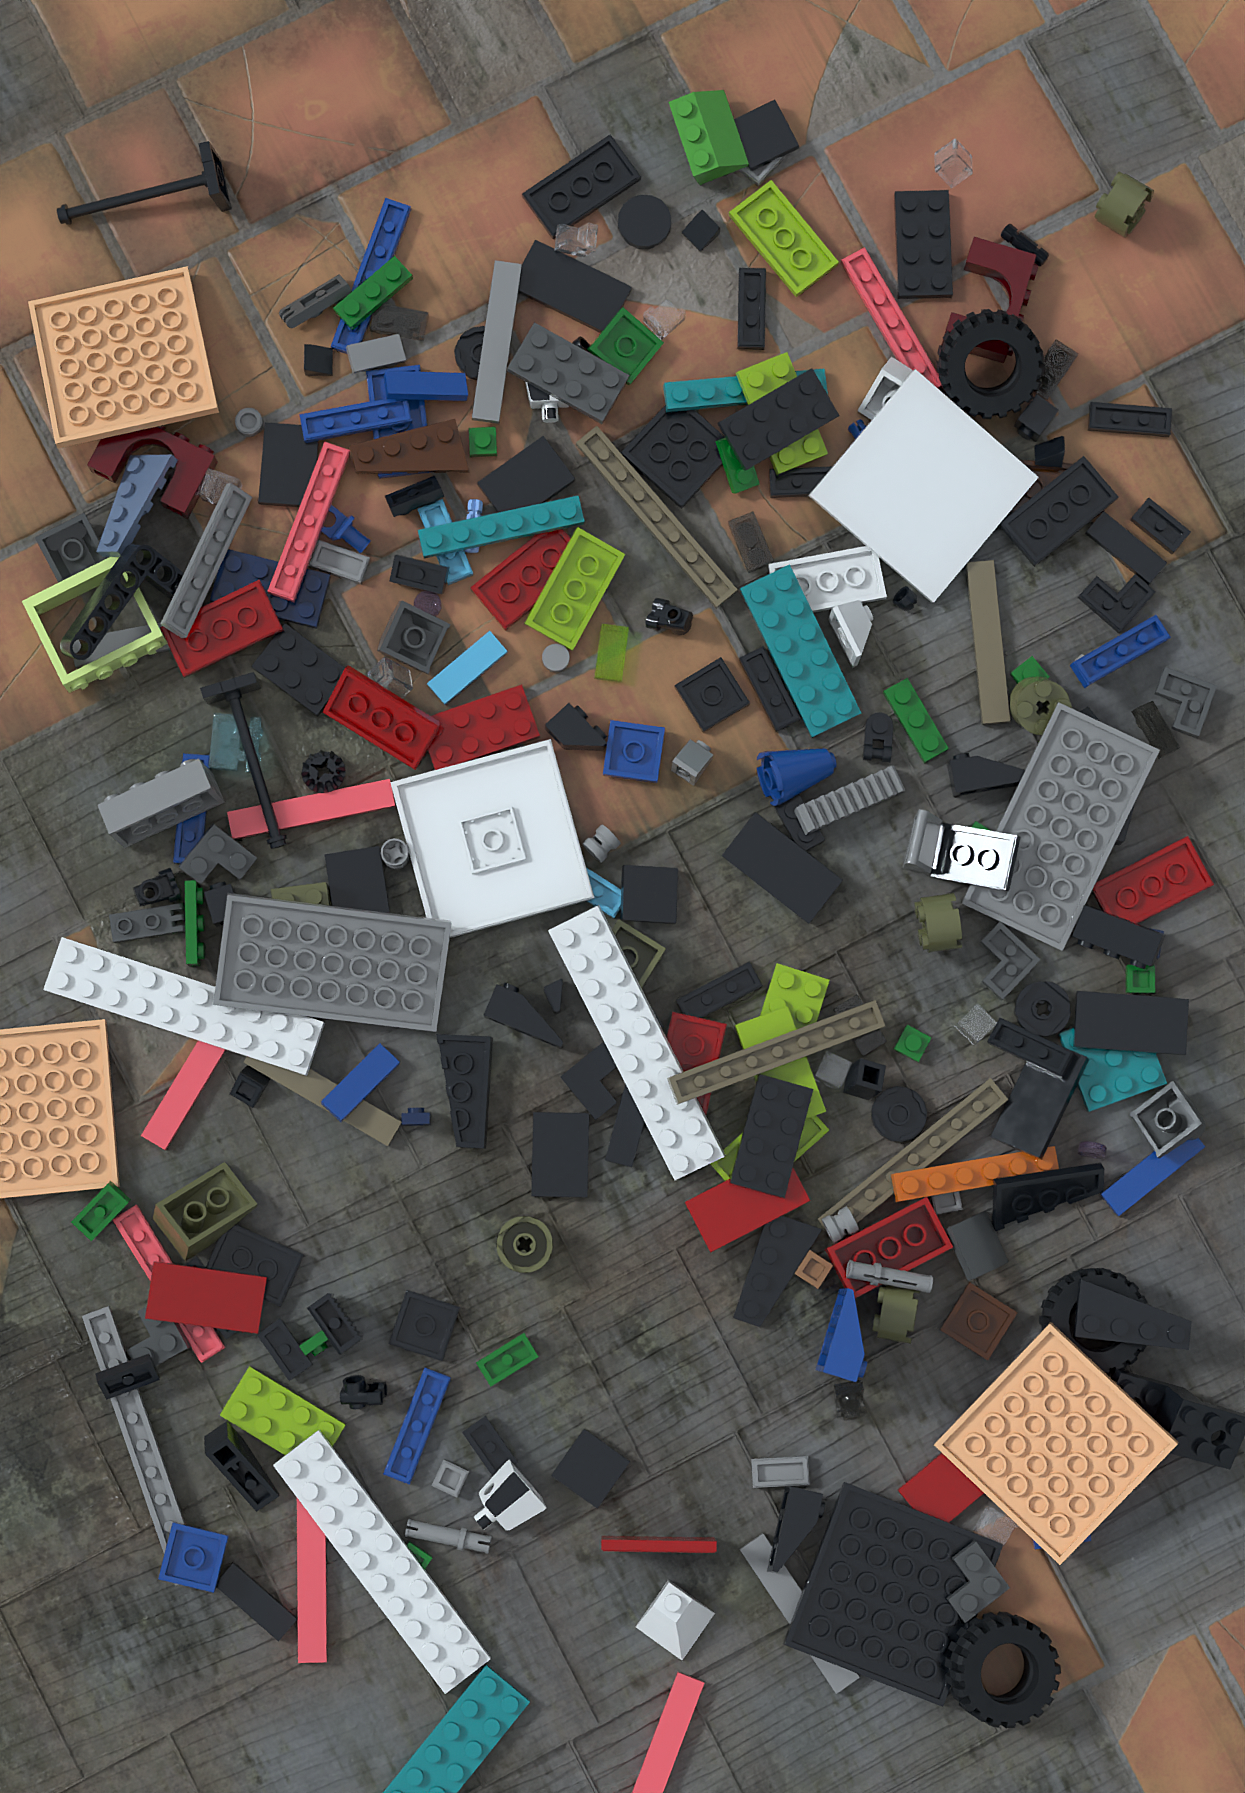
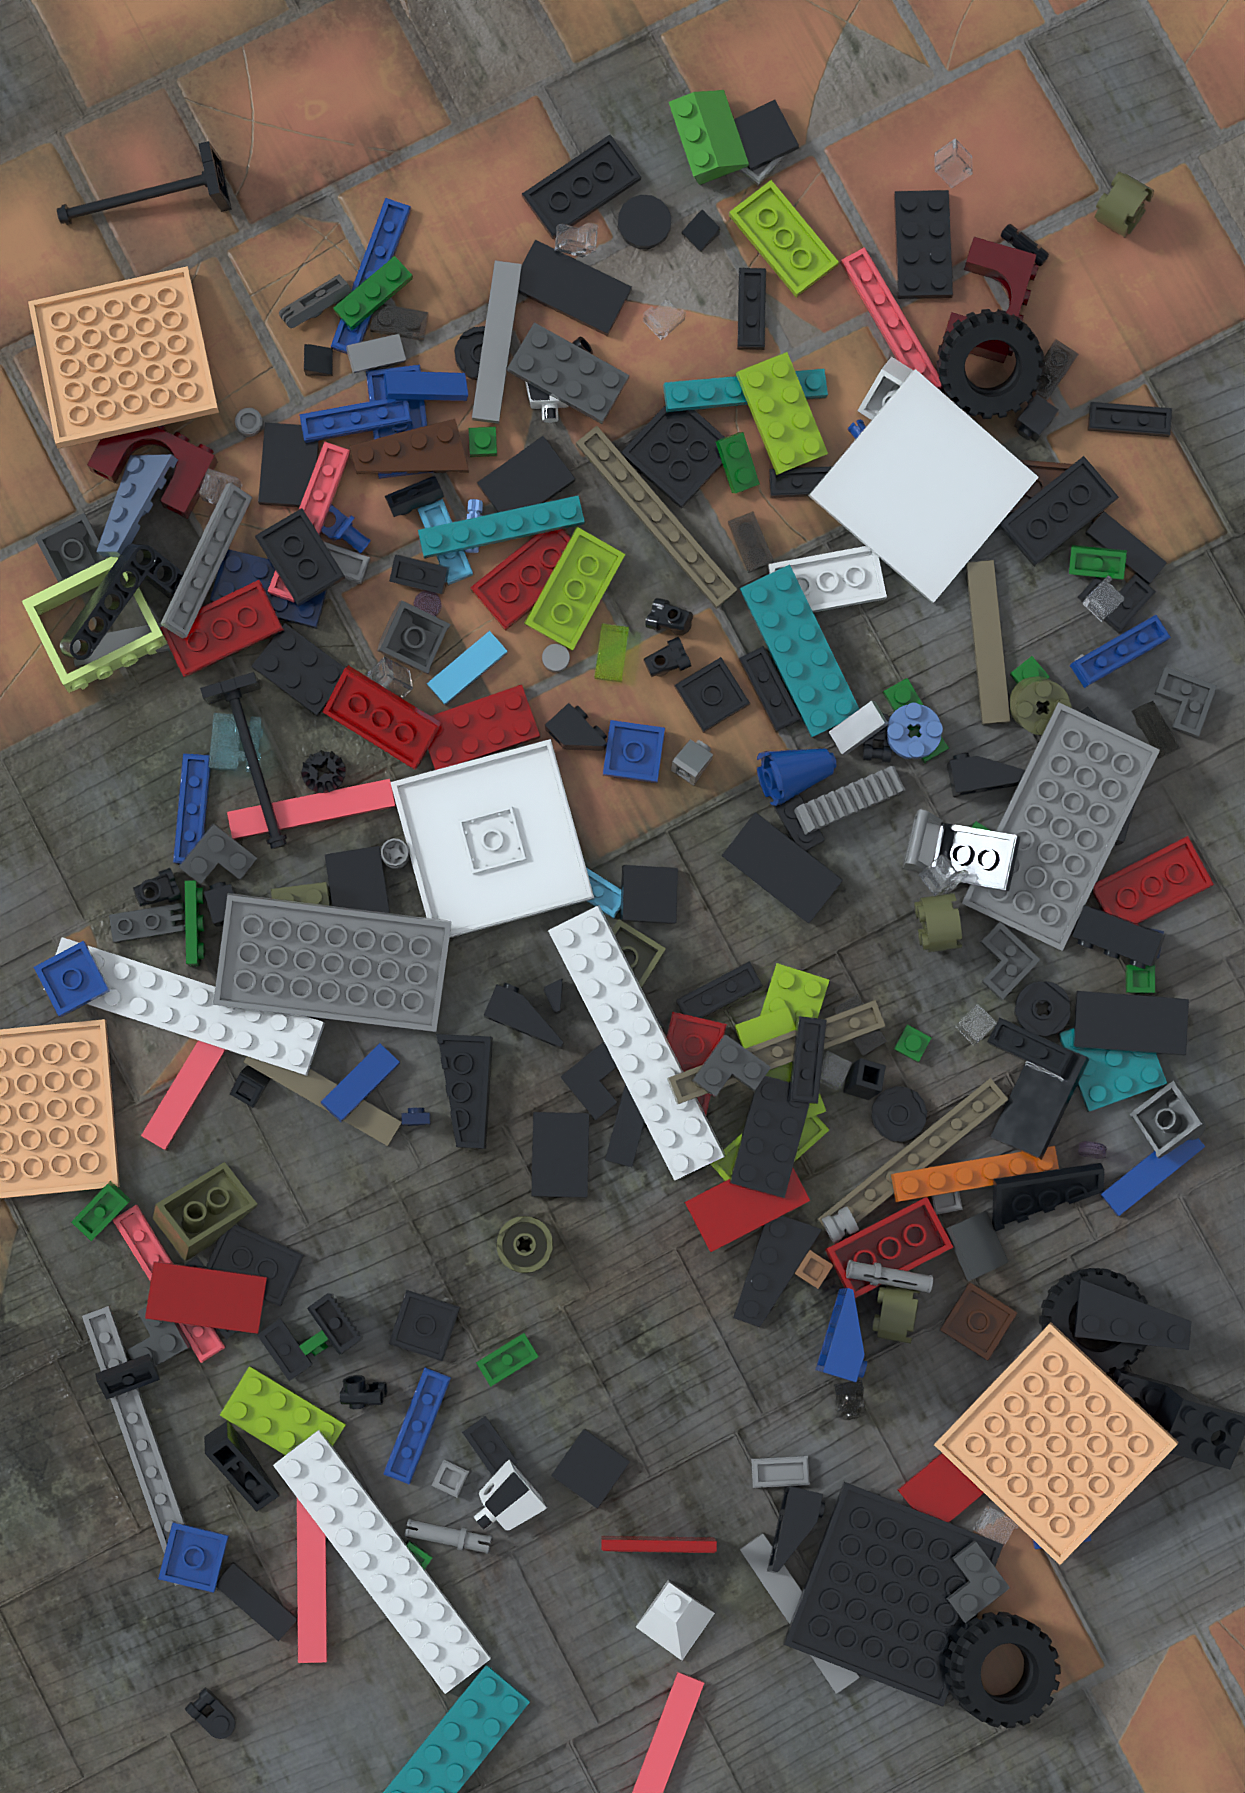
light grey brick [98,759,225,848] -> none
light grey wheel [582,824,621,863] -> none
green plate [587,307,664,385] -> none
black plate [717,368,839,471] -> none
white slope [828,600,873,668] -> none
black hinge [893,586,917,611] -> none
black slope [1034,436,1065,468] -> none
black plate [1130,498,1191,554] -> none
none -> blue plate [34,941,110,1017]
none -> black plate [185,1687,236,1739]
none -> black tile [255,508,345,606]
none -> black plate [643,637,692,677]
none -> dark grey plate [692,1034,771,1097]
none -> black tile [788,1016,827,1104]
none -> tile [829,701,888,755]
none -> medium blue plate [887,703,943,759]
none -> clear panel [919,855,969,896]
none -> green plate [1069,545,1127,580]
none -> clear panel [1082,575,1124,622]

